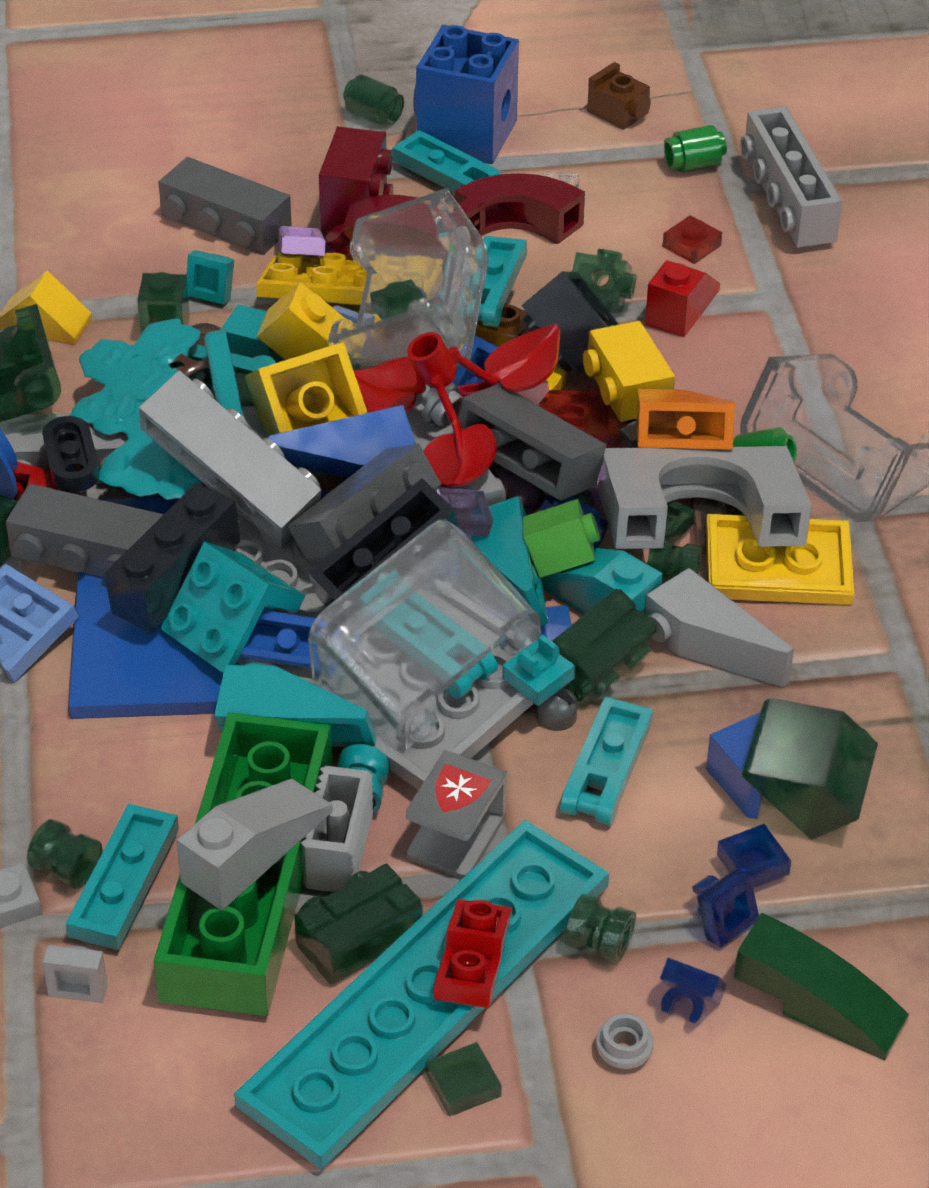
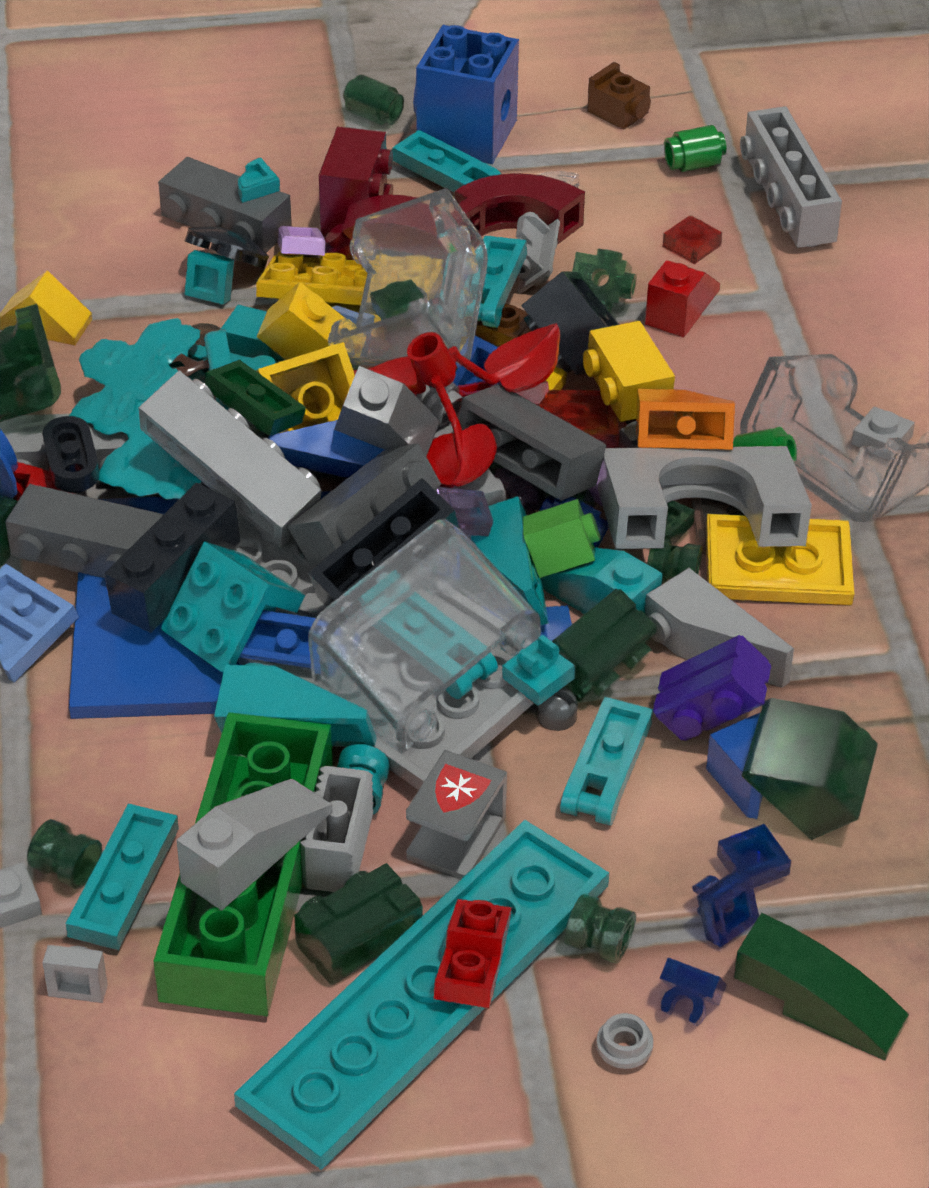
clear green brick [137,272,190,334] -> none
clear green tile [425,1042,502,1117] -> none
none -> black dish [184,226,269,269]
none -> dark green plate [204,359,306,436]
none -> teal tile [238,157,280,203]
none -> dark grey slope [334,366,440,456]
none -> light grey hinge [516,212,560,294]
none -> dark purple brick [653,635,771,741]
none -> light grey plate [851,406,915,460]

